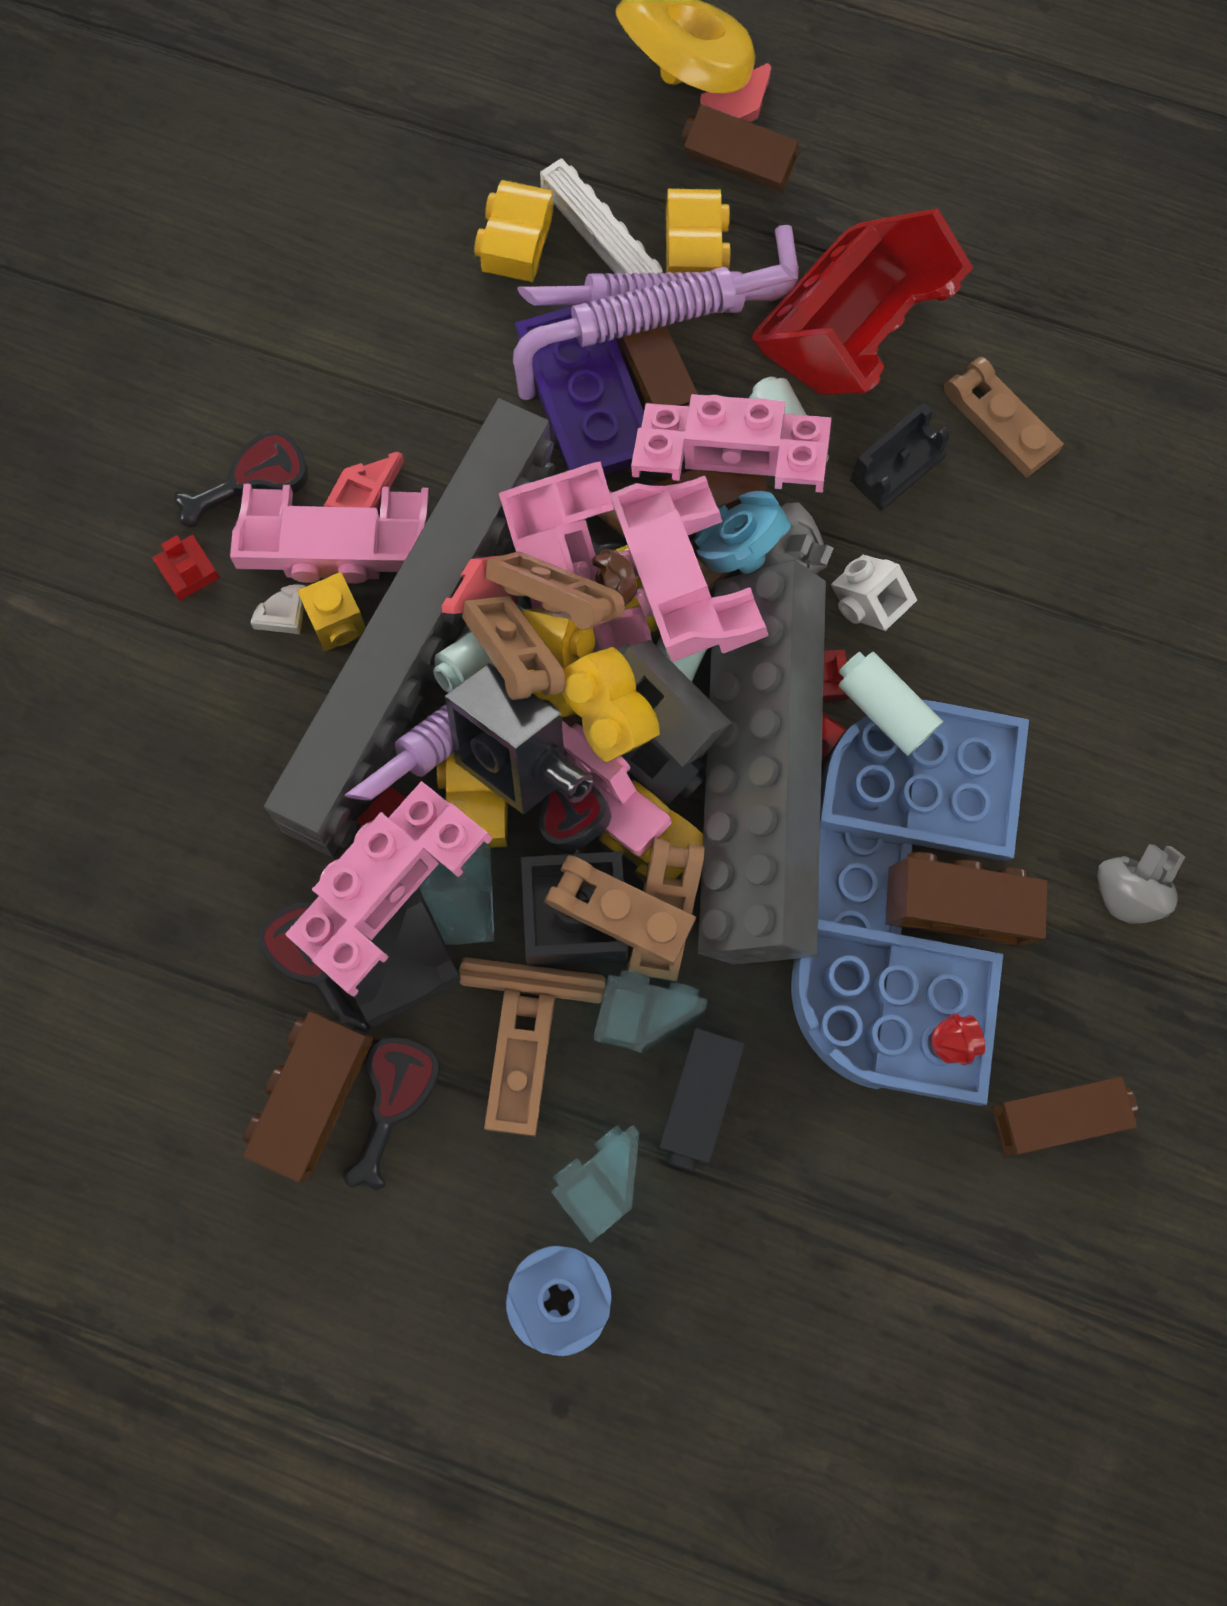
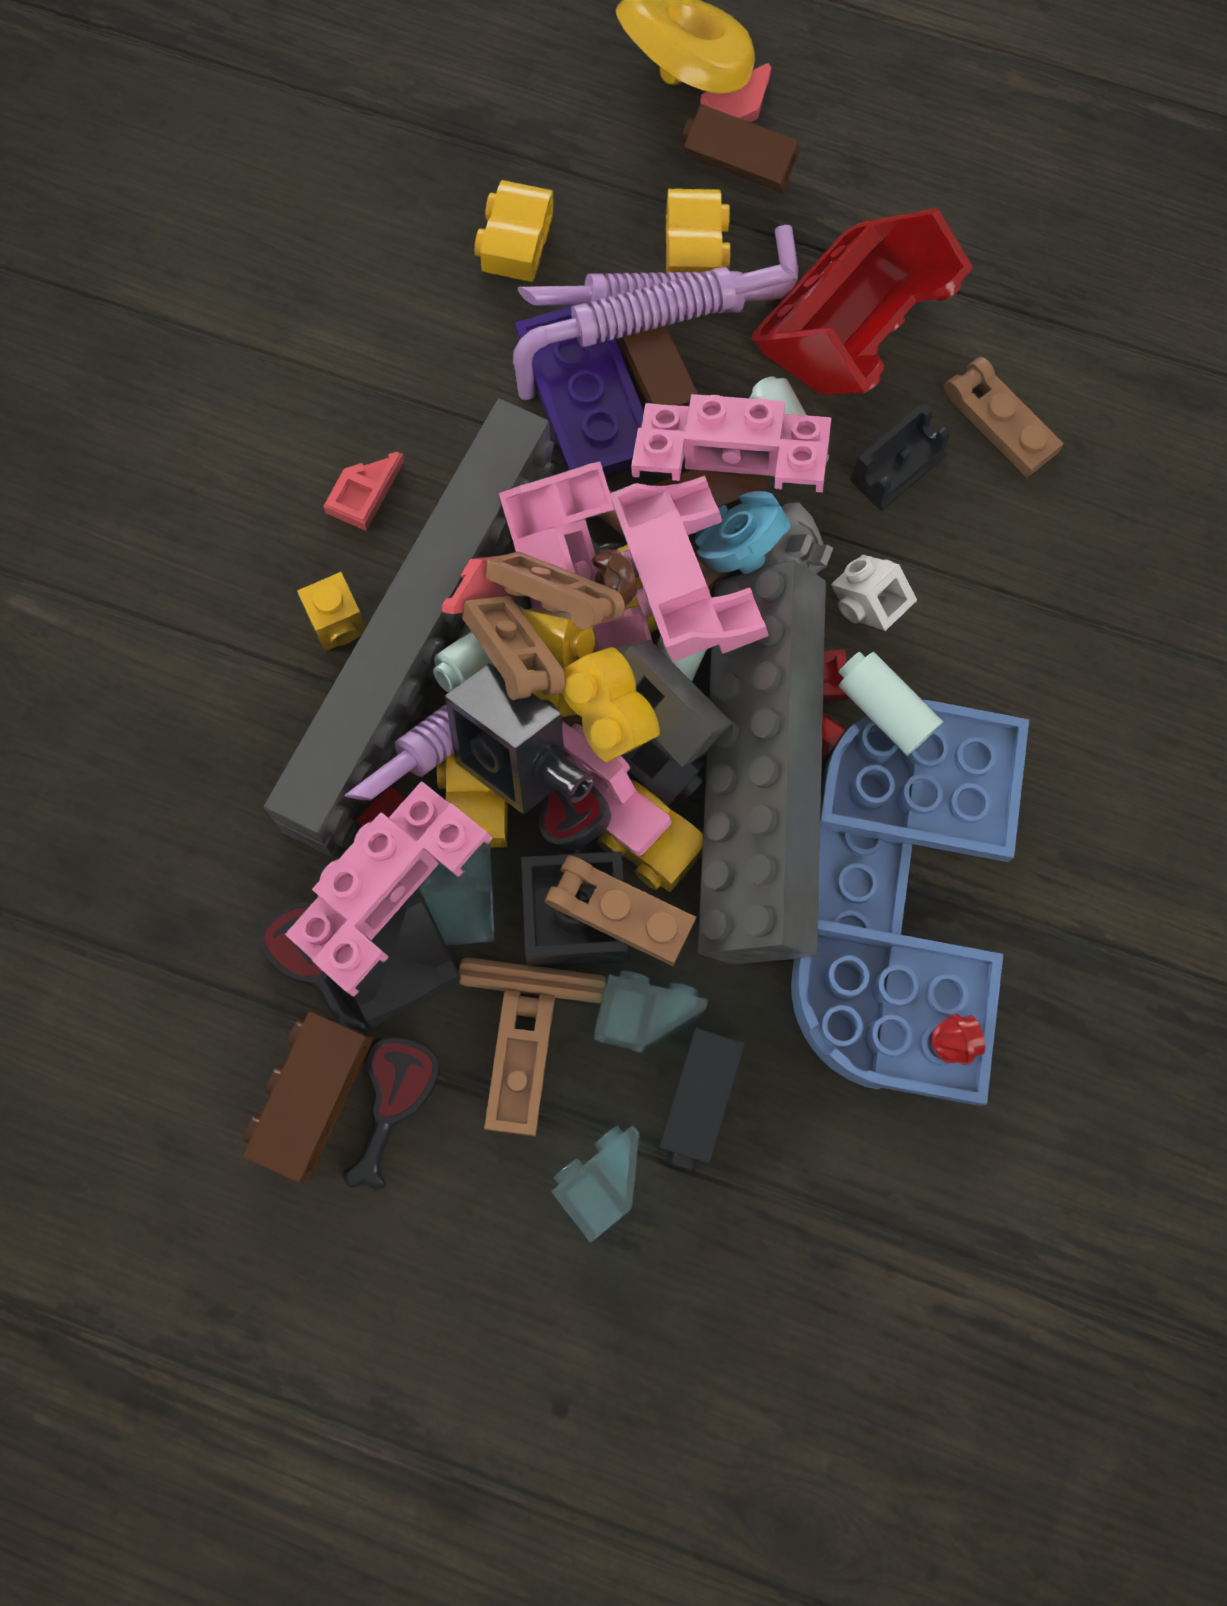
red tile [152,534,220,601] -> none
black piece [174,430,308,527] -> none
bright pink bracket [230,484,430,584] -> none
white tile [251,585,305,634] -> none
medium blue plate [506,1246,612,1356] -> none
white piece [540,158,662,275] -> none
medium nougat plate [627,838,704,981] -> none
reddish brown brick [885,852,1048,947] -> none
reddish brown brick [991,1076,1138,1158] -> none
light grey piece [1097,844,1185,924] -> none

